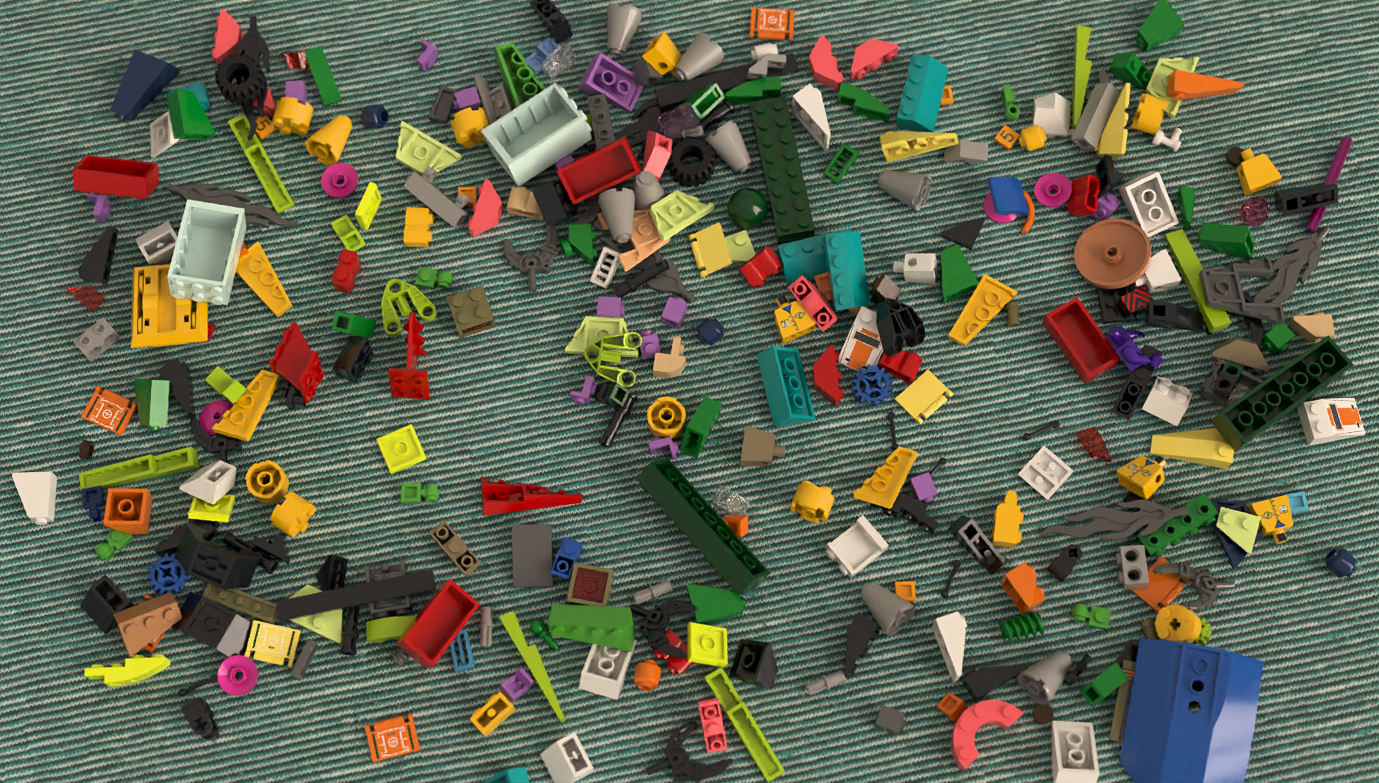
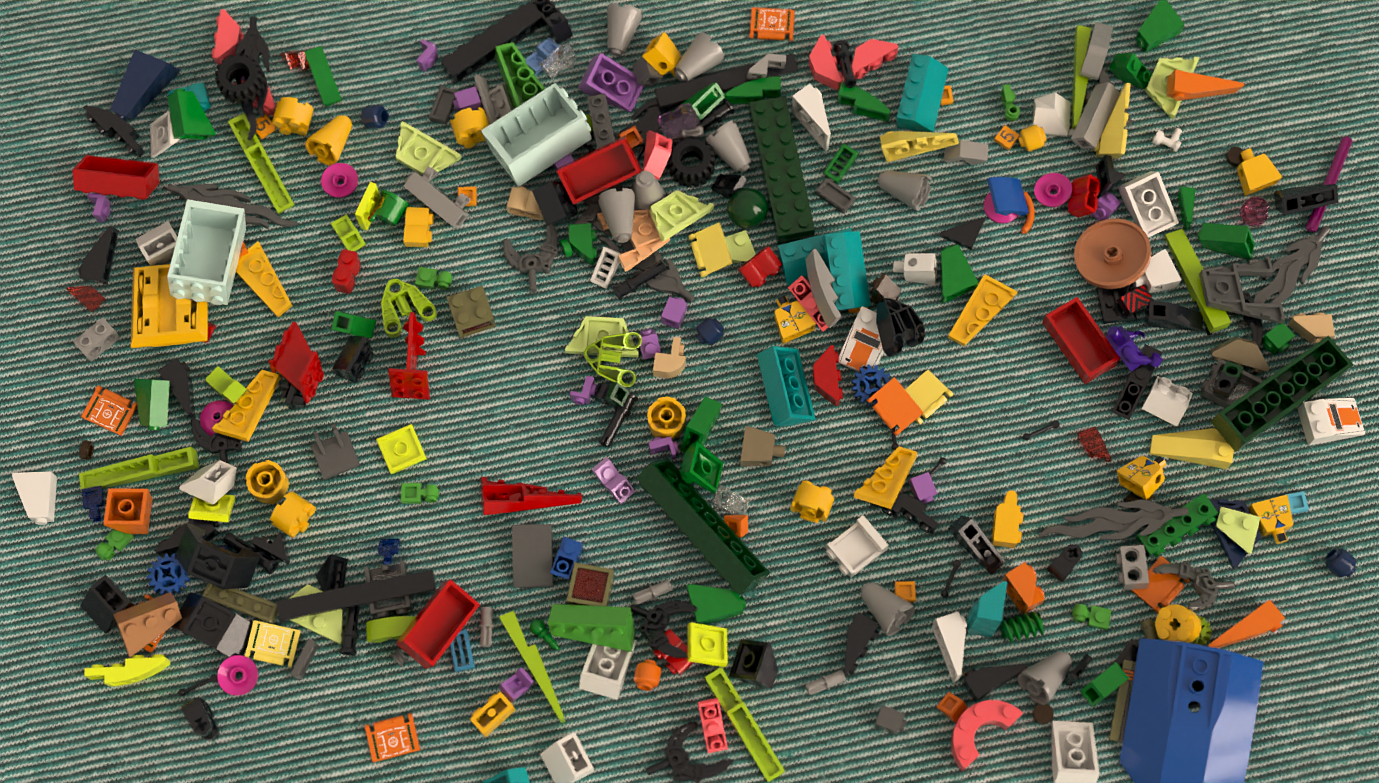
medium lavender brick [285,81,307,105] -> none
dark tan slope [429,520,482,577] -> none
coral slope [468,179,503,237] -> none
medium lavender brick [597,296,625,318] -> none
white brick [751,43,778,63] -> none
red brick [878,350,923,384] -> none
olive pin [1005,302,1020,327] -> none
white slope [1018,446,1074,500] -> none
yellow brick [1131,93,1168,136] -> none
none -> black slope [83,105,145,158]
none -> dark grey plate [311,423,360,480]
none -> green hat [368,189,410,226]
none -> clear blue plate [378,538,400,564]
none -> black brick [441,2,543,84]
none -> lavender slope [591,457,635,504]
none -> orange slope [618,126,644,148]
none -> green slope [680,442,724,494]
none -> black slope [710,174,747,199]
none -> light grey slope [805,249,842,328]
none -> dark grey tile [815,177,856,214]
none -> black pin [833,40,856,88]
none -> orange piece [867,377,924,436]
none -> teal slope [966,581,1007,638]
none -> light grey beam [1080,22,1113,80]
none -> orange slope [1208,599,1285,648]

